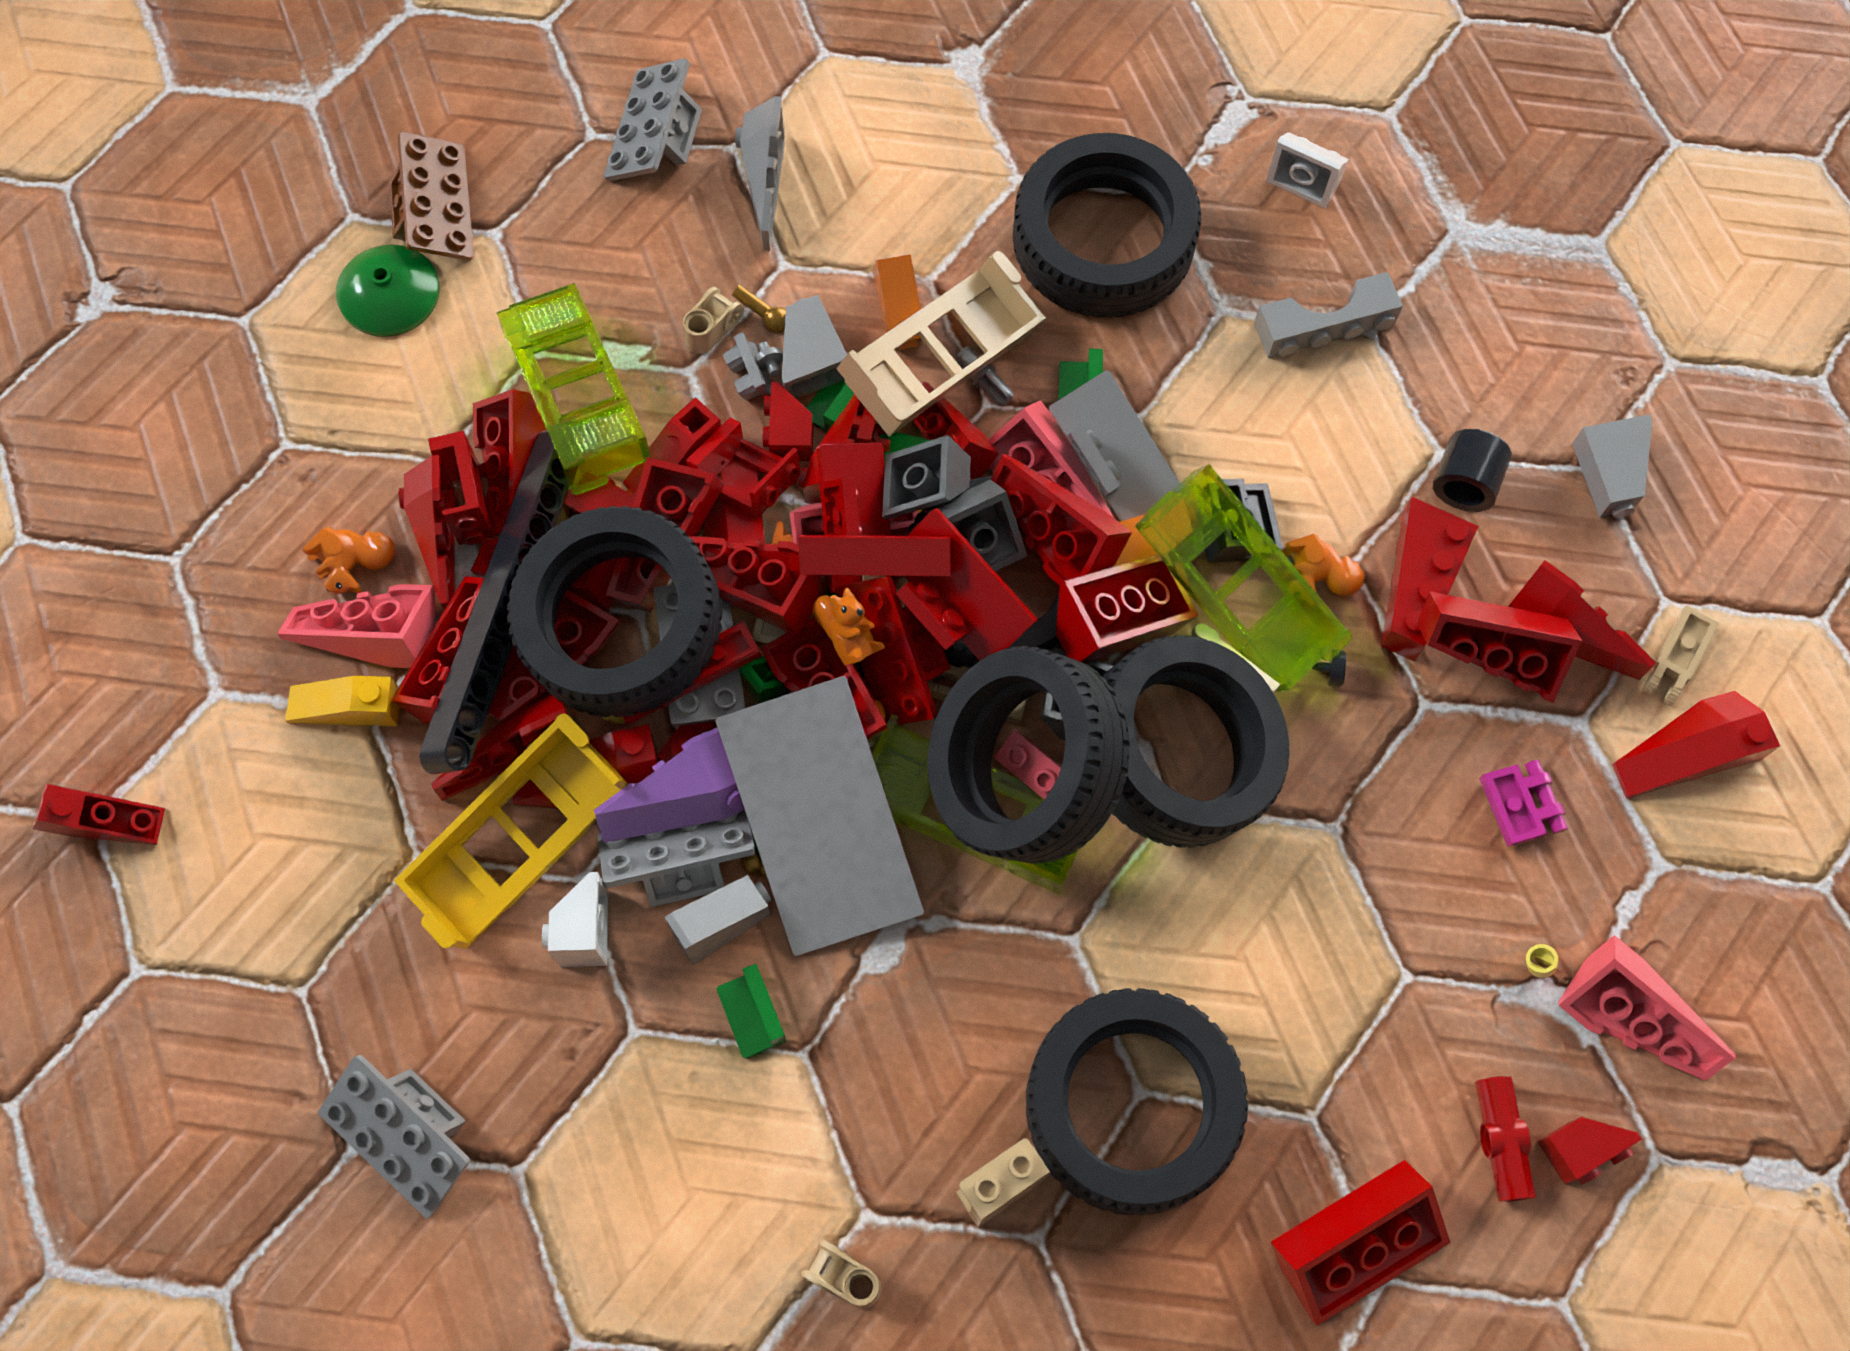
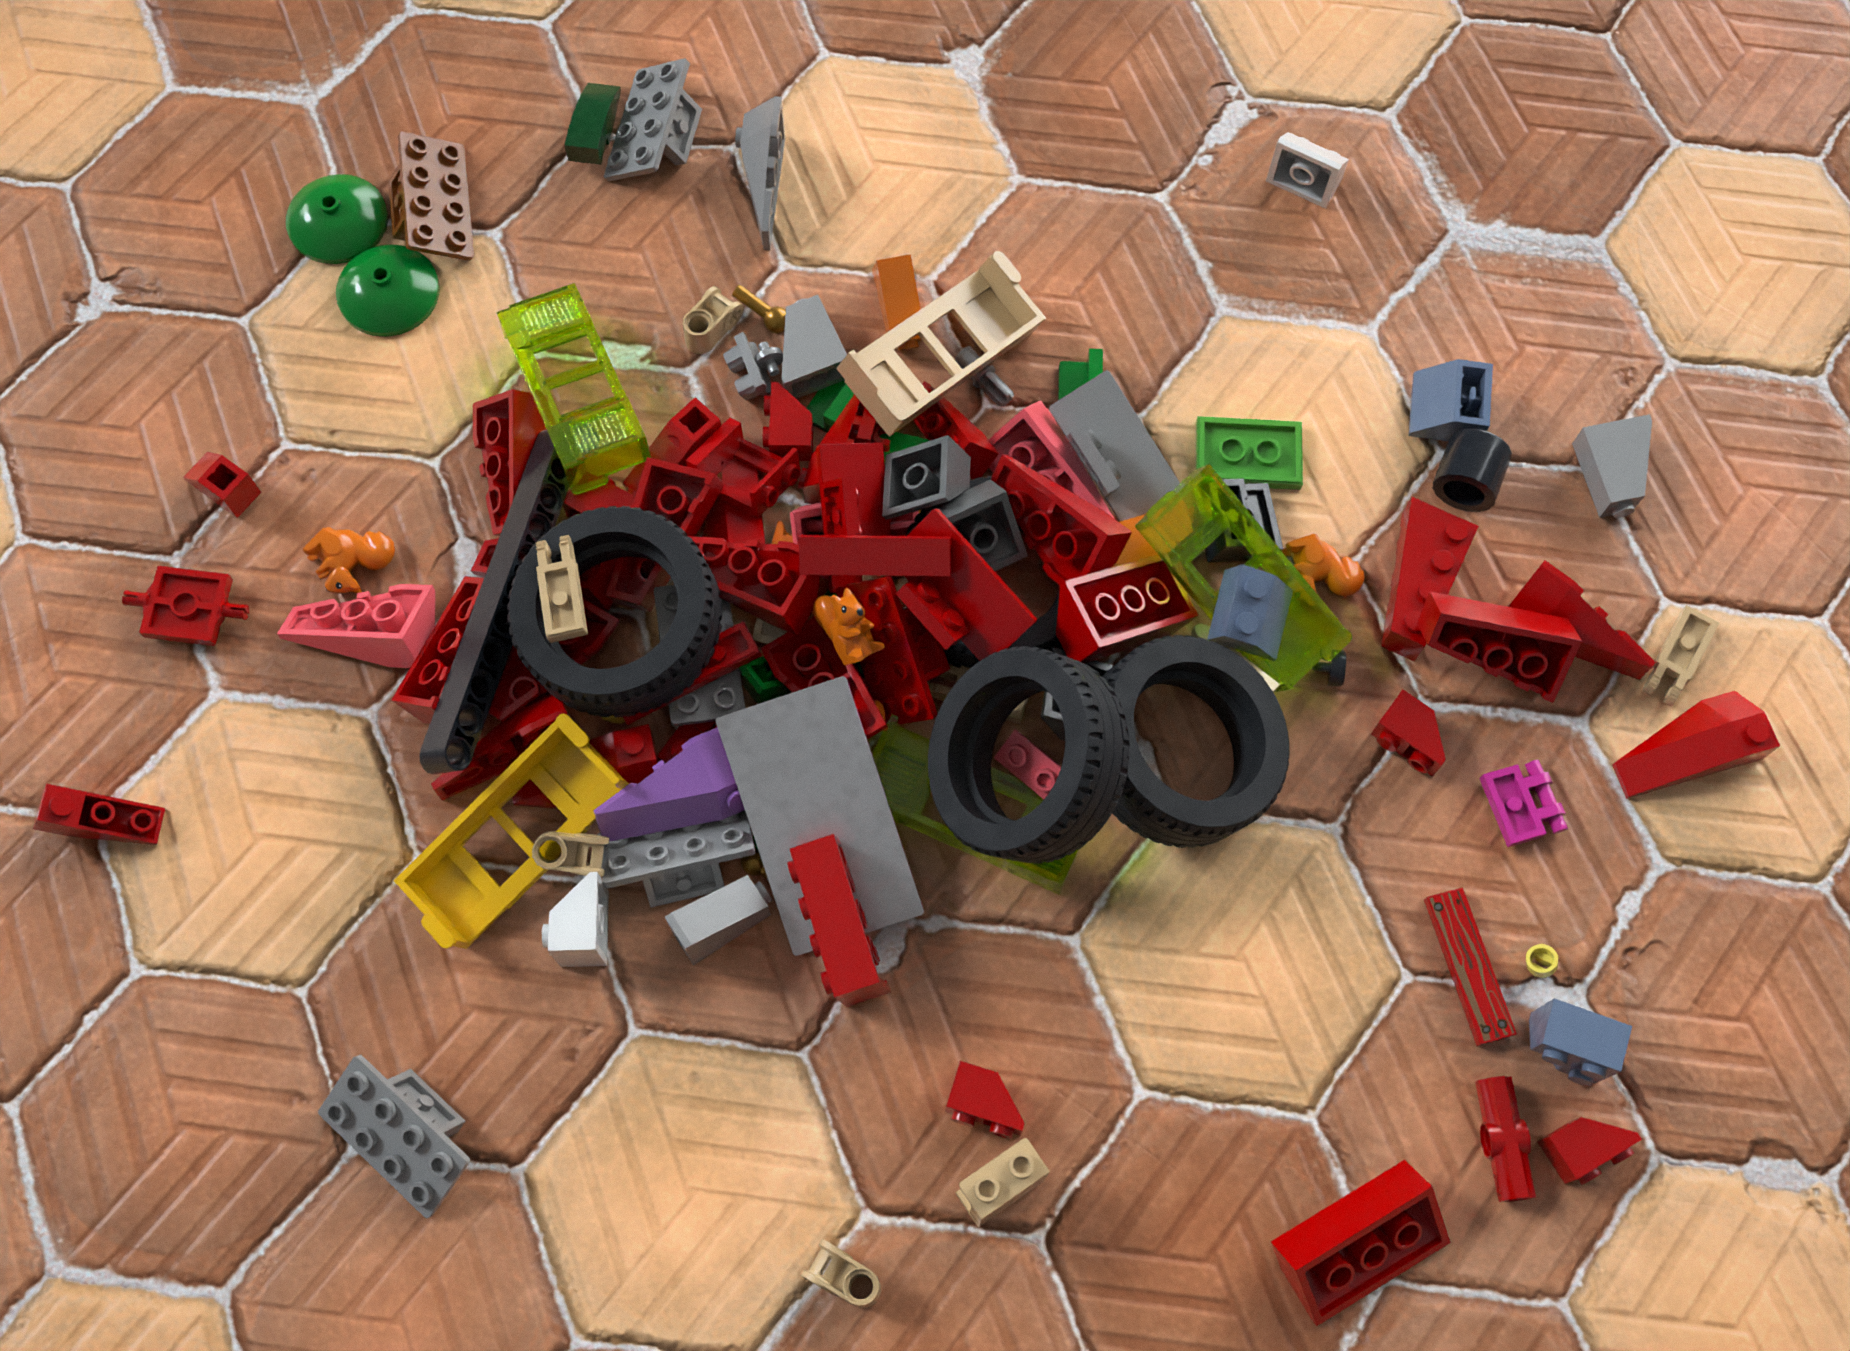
yellow slope [285,676,400,726] -> none
red wedge [398,455,455,610] -> none
red panel [428,431,494,545] -> none
green panel [716,963,787,1059] -> none
black tyre [1013,133,1201,318] -> none
black tyre [1026,988,1248,1215] -> none
light grey arch [1254,272,1403,358] -> none
coral wedge [1558,935,1735,1081] -> none
none -> red plate [122,566,249,646]
none -> red slope [183,452,262,518]
none -> green dish [285,174,388,264]
none -> tan piece [532,831,609,877]
none -> tan hinge [536,535,588,643]
none -> dark green slope [564,83,621,165]
none -> red wedge [787,833,891,1007]
none -> red slope [945,1061,1025,1139]
none -> bright green tile [1195,416,1303,490]
none -> sand blue slope [1207,564,1293,661]
none -> red slope [1371,689,1446,777]
none -> sand blue slope [1409,359,1493,441]
none -> red tile [1424,887,1517,1046]
none -> sand blue slope [1529,998,1632,1086]

